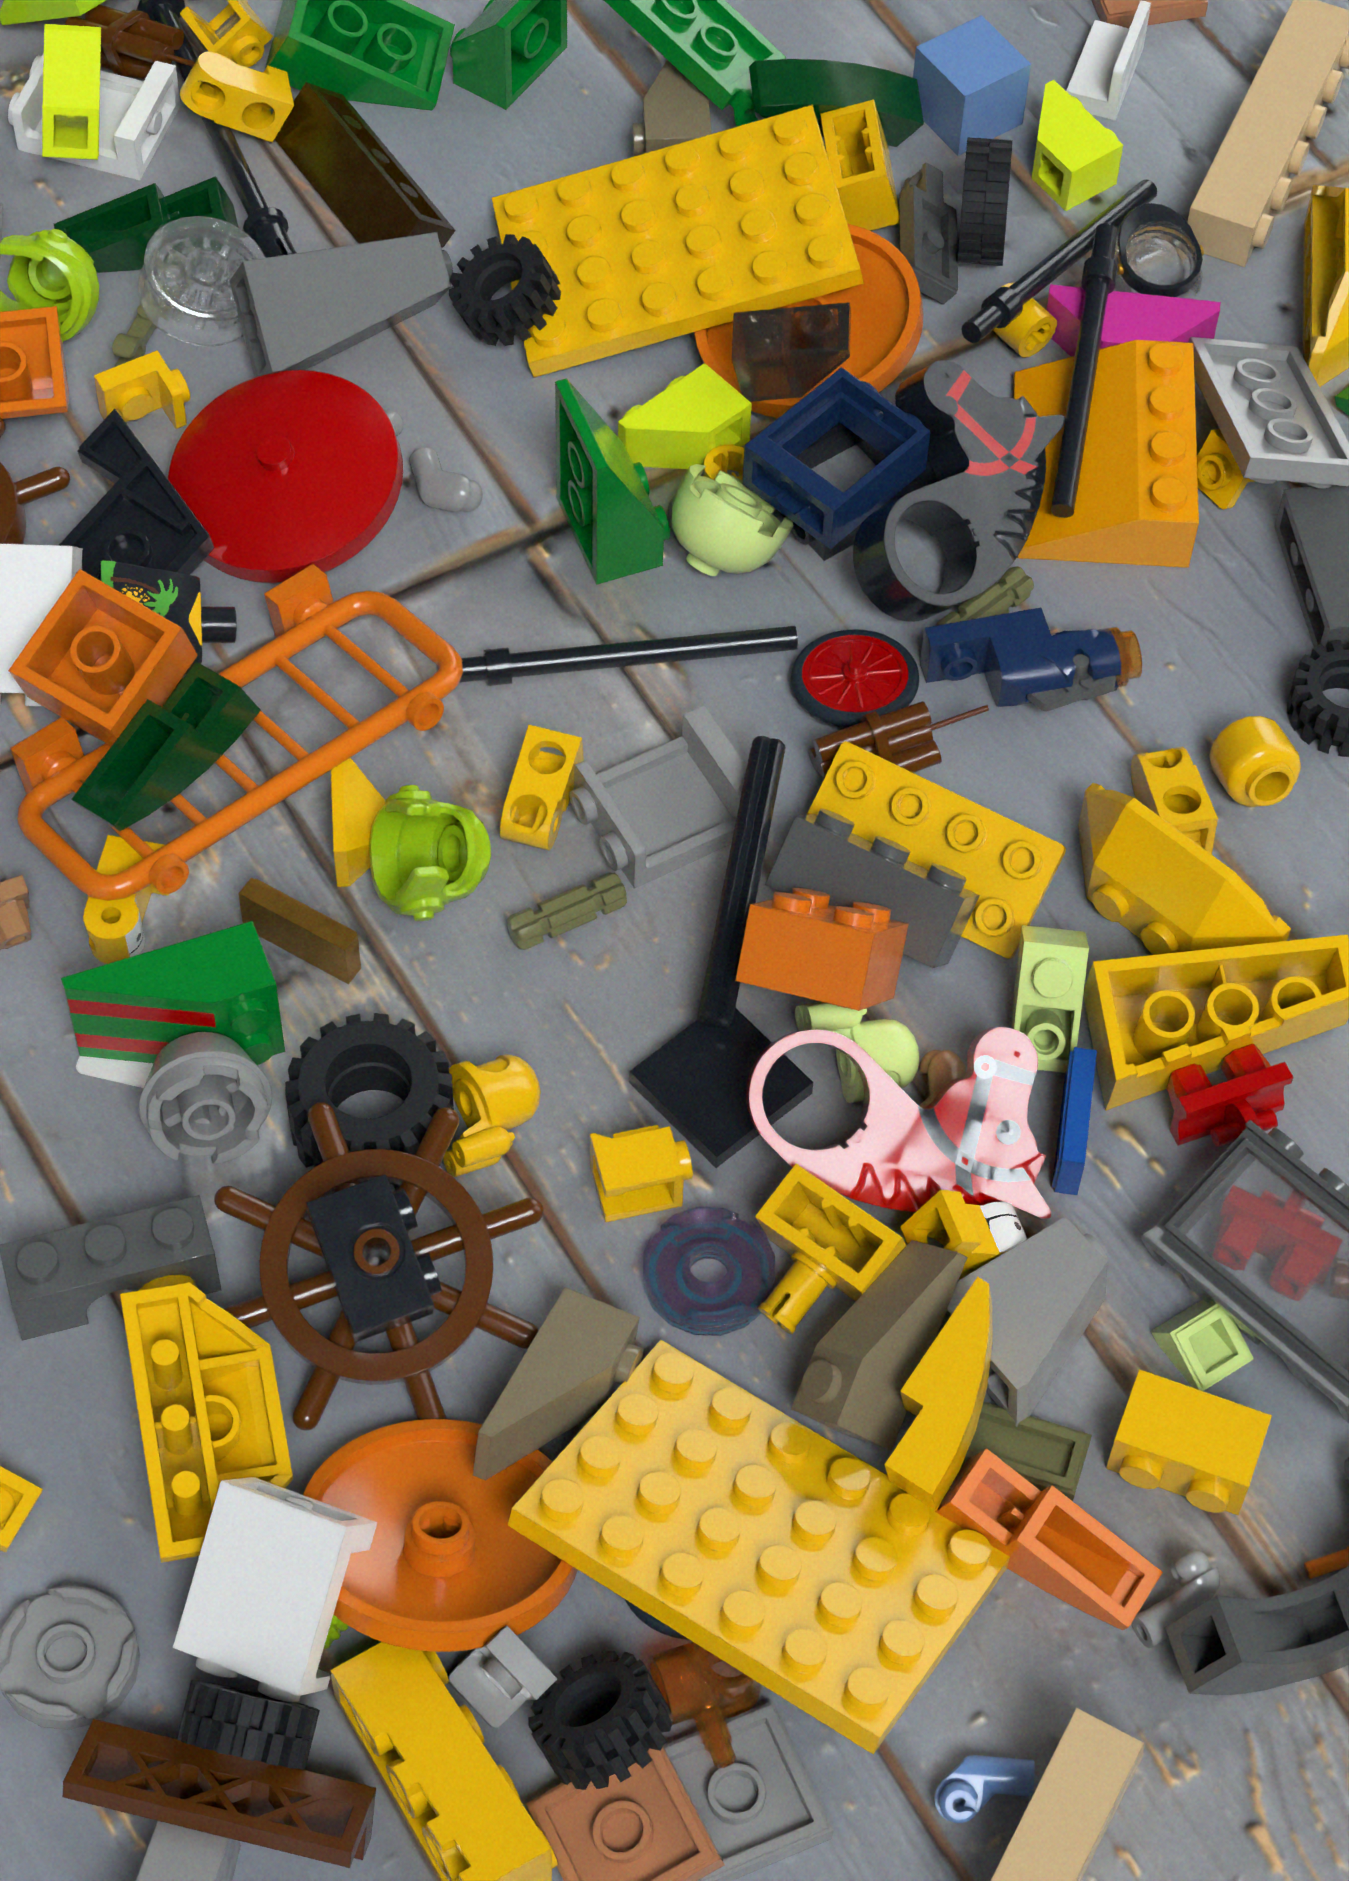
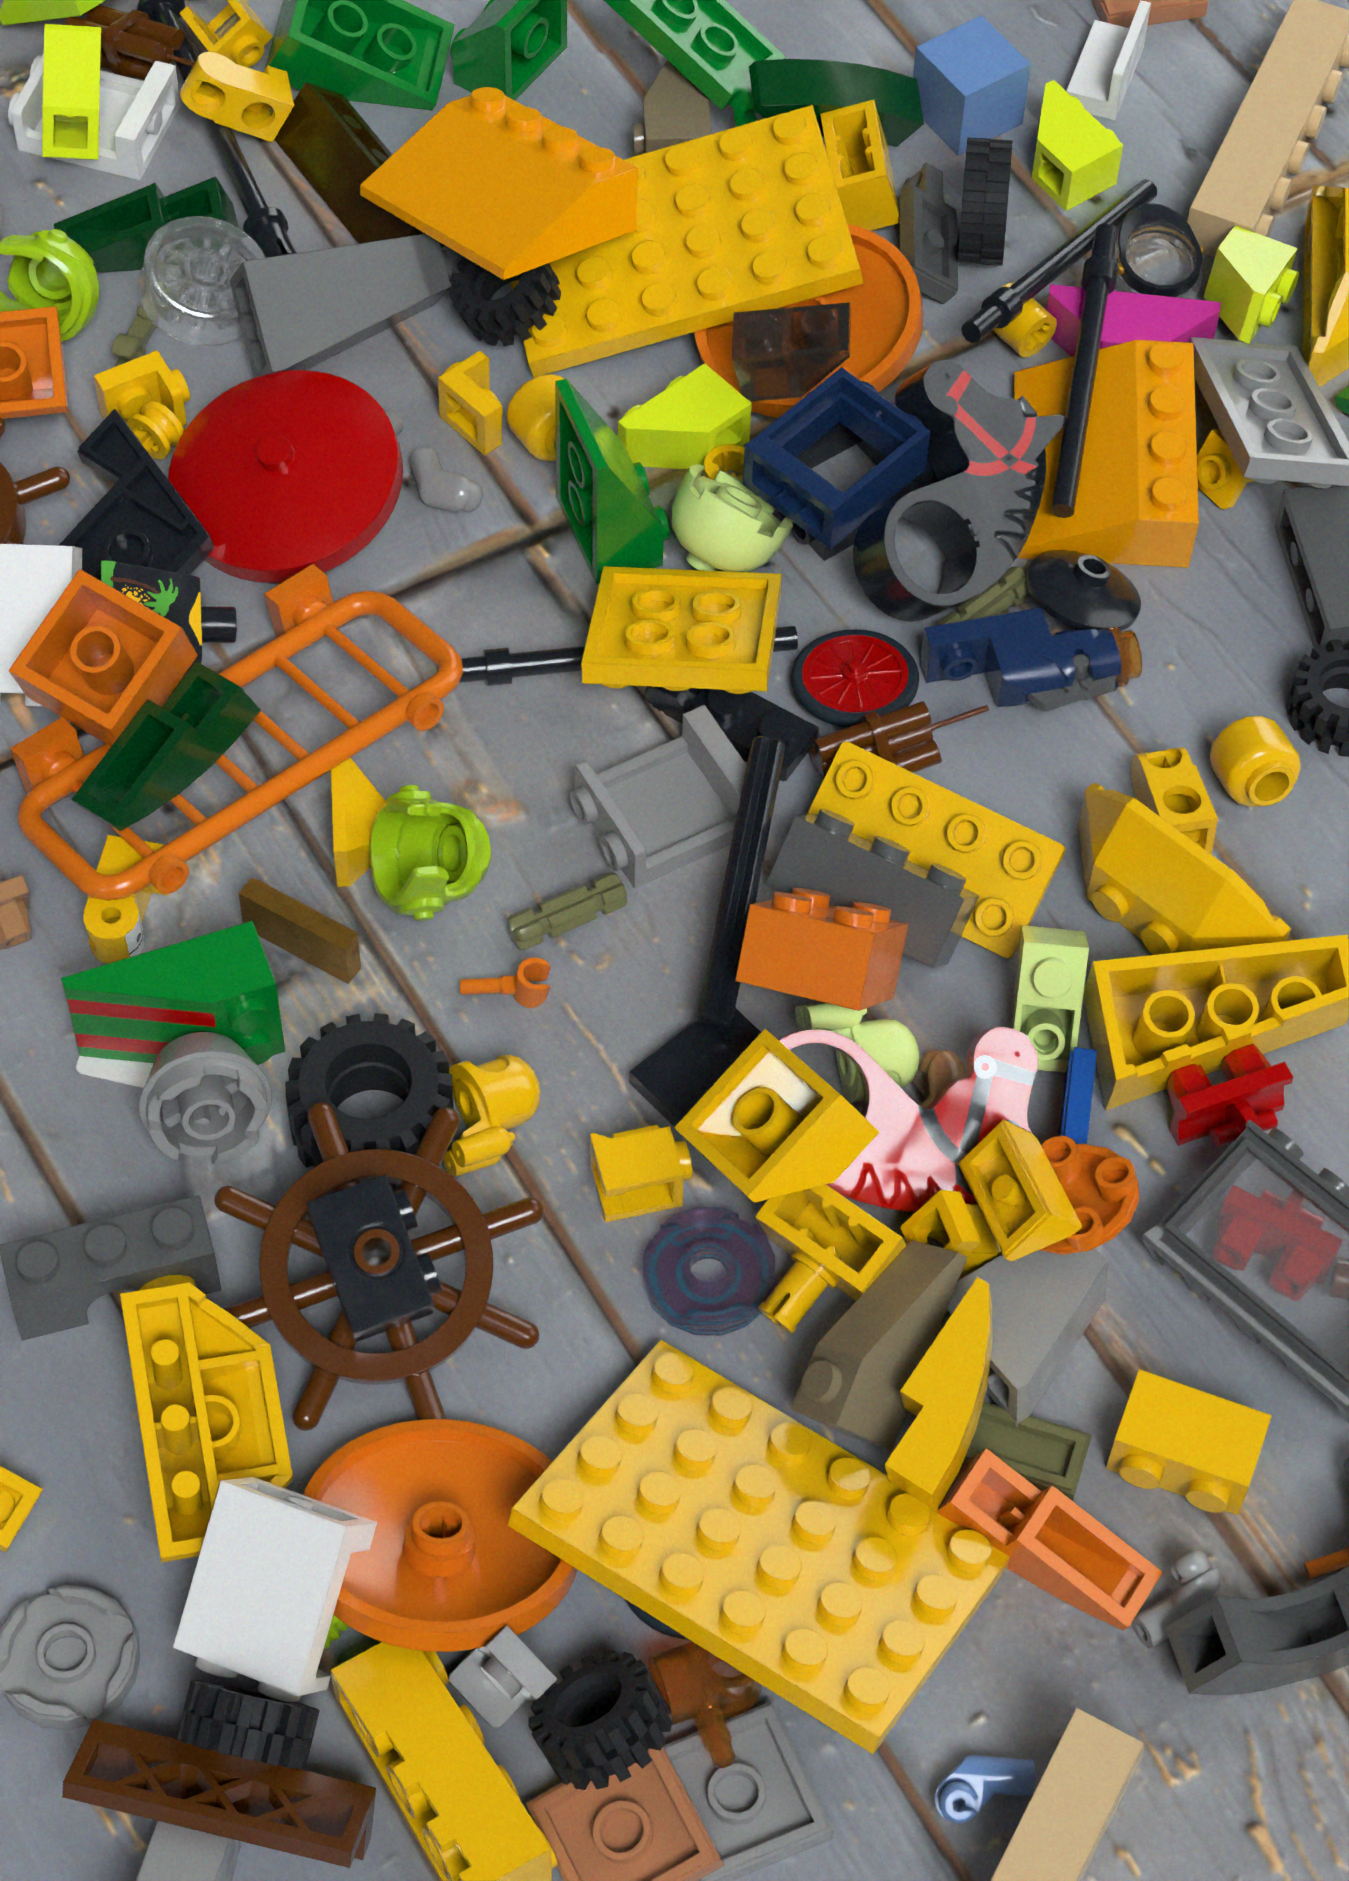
dark tan slope [473,1287,643,1480] -> none
yellow leg [500,724,584,851] -> none
yellowish green slope [1151,1299,1254,1391] -> none
none -> yellow bush [126,401,184,460]
none -> light orange slope [360,87,638,280]
none -> yellow bracket [438,351,503,456]
none -> orange hand [460,957,551,1008]
none -> yellow head [506,374,564,462]
none -> yellow plate [581,566,782,694]
none -> black hinge [644,686,819,782]
none -> yellow slope [674,1029,880,1203]
none -> yellow slope [958,1119,1082,1262]
none -> black dish [1026,550,1141,633]
none -> orange dish [1039,1136,1139,1255]
none -> neon yellow slope [1203,225,1299,344]

